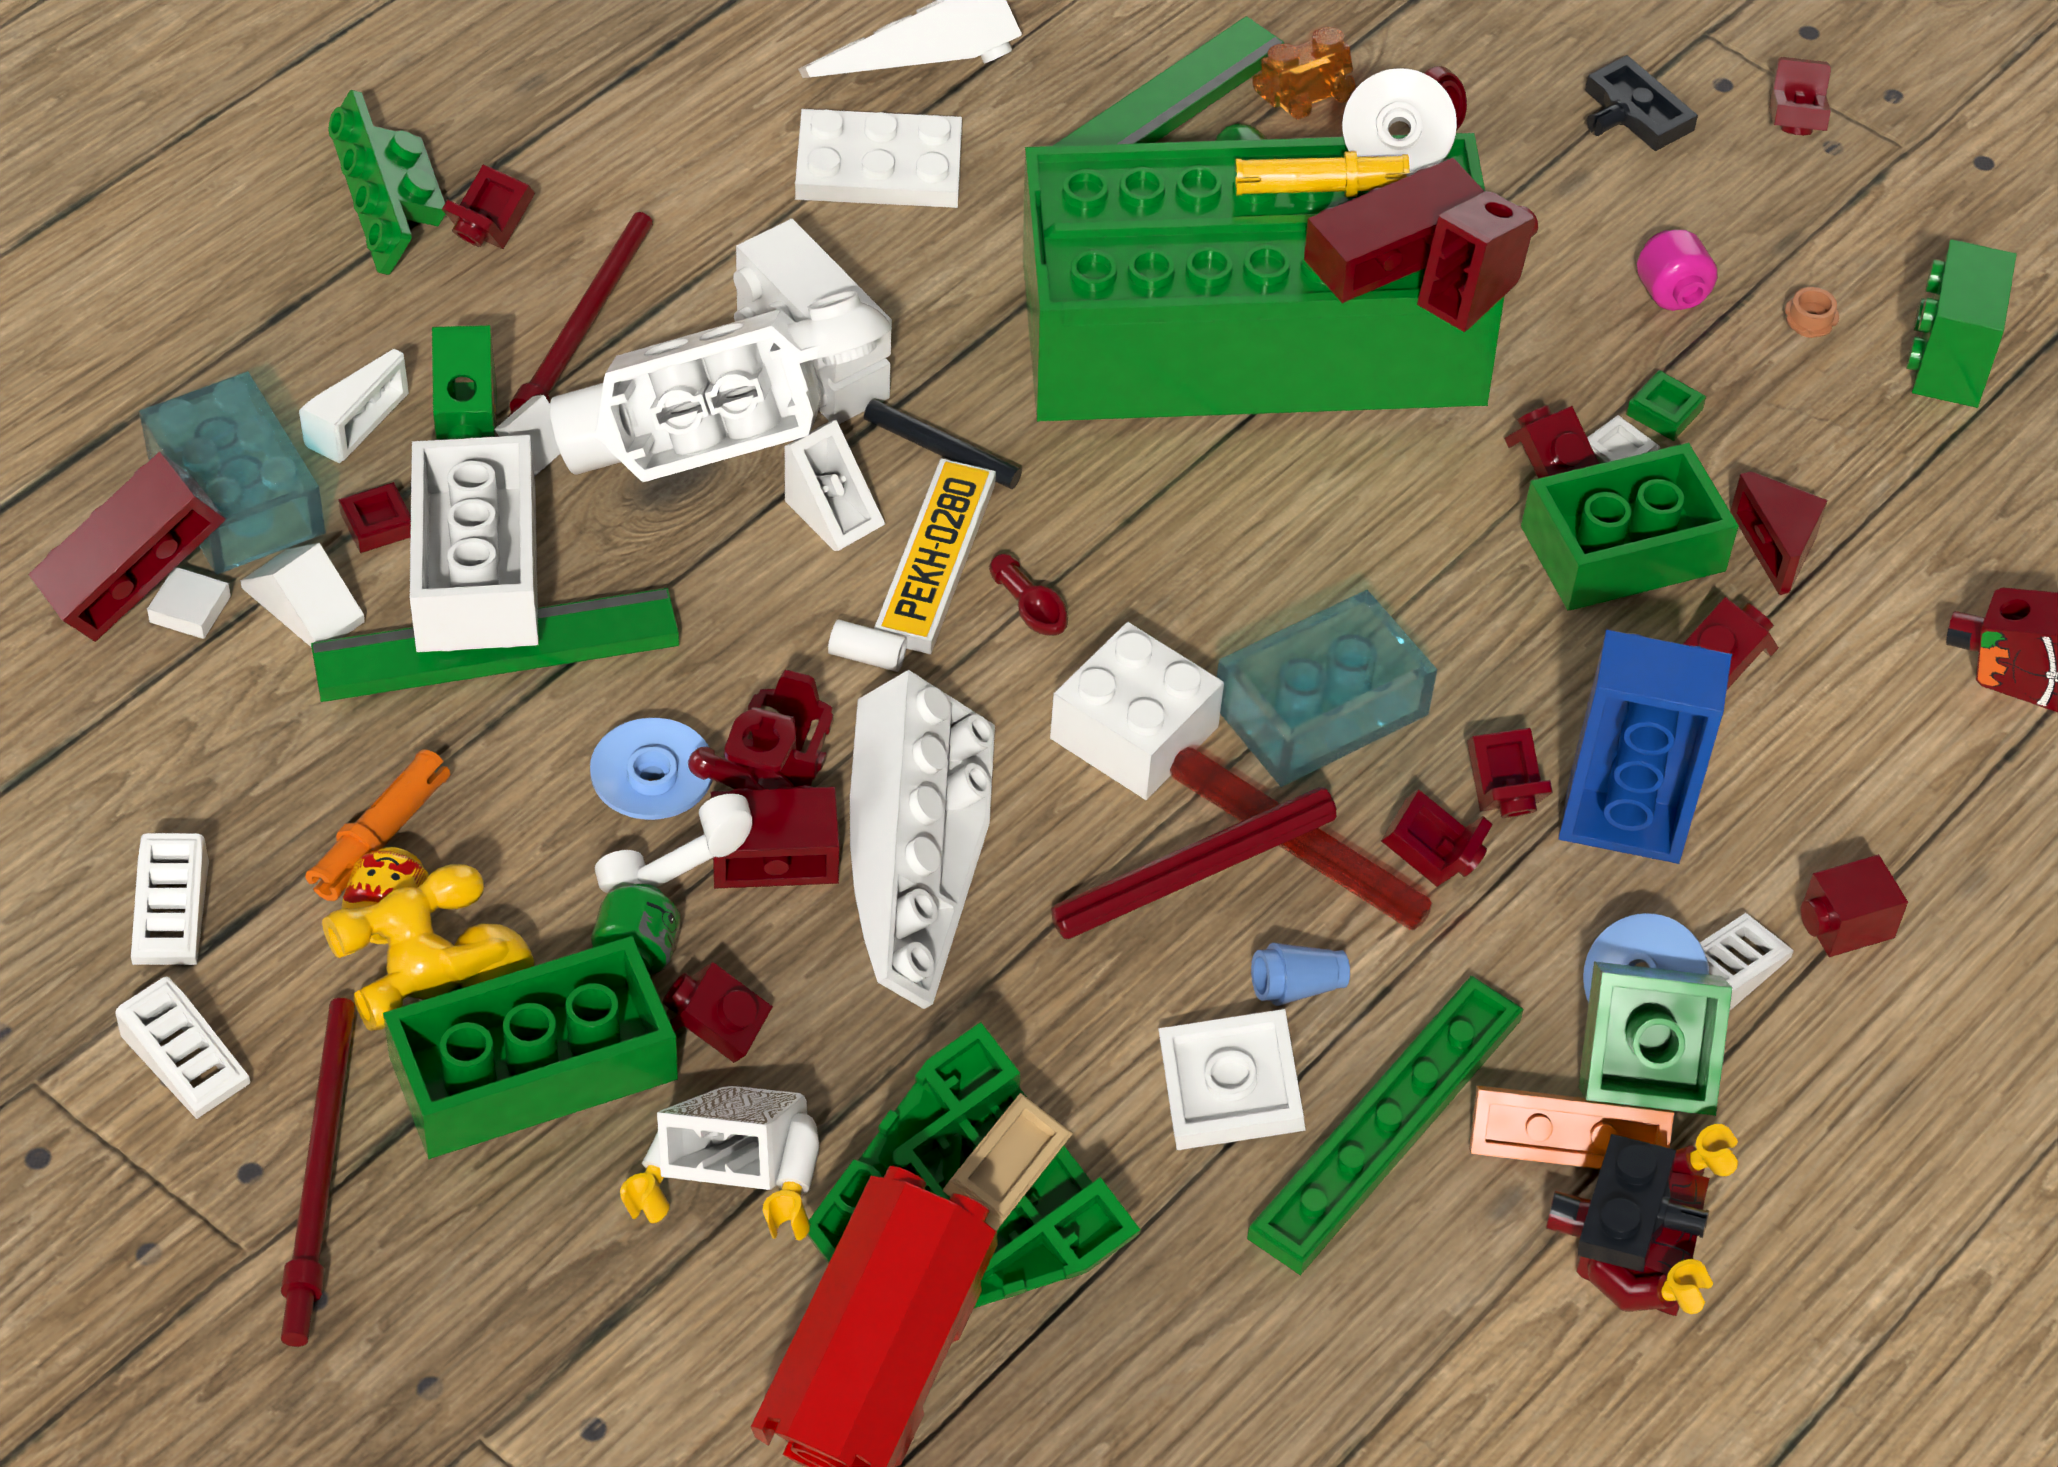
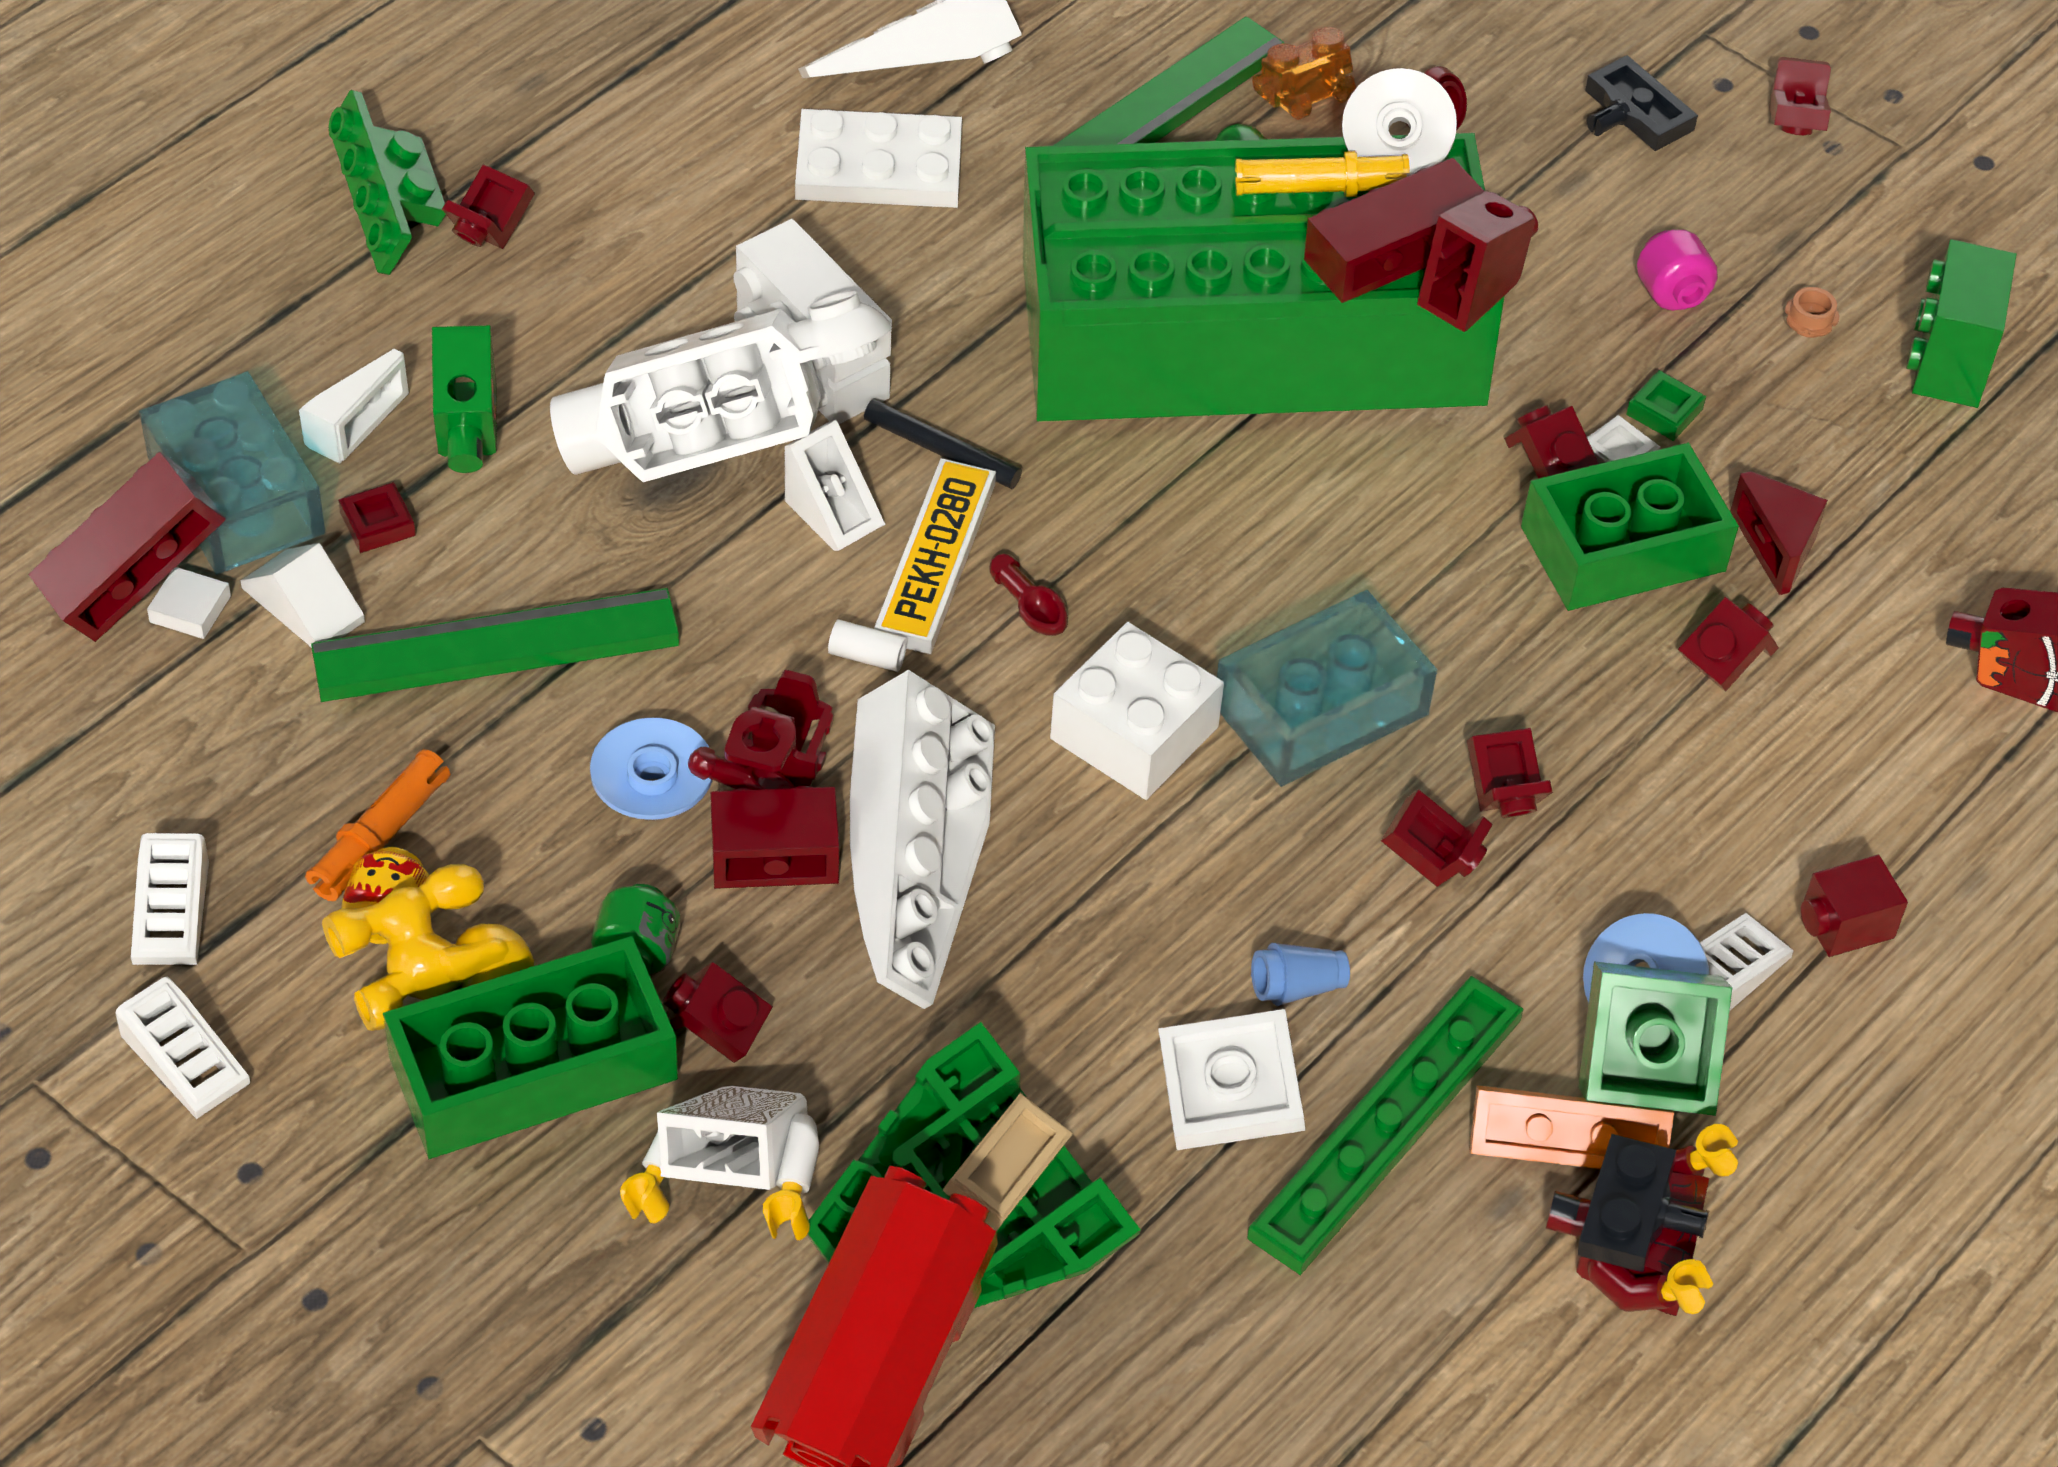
dark red bar [281,998,355,1347] -> none
white brick [410,435,538,652] -> none
white tile [495,395,561,475] -> none
dark red bar [496,212,653,437] -> none
white bar [595,794,752,894] -> none
dark red axle [1051,787,1337,939] -> none
clear red axle [1170,747,1432,930] -> none
blue brick [1558,630,1732,864] -> none

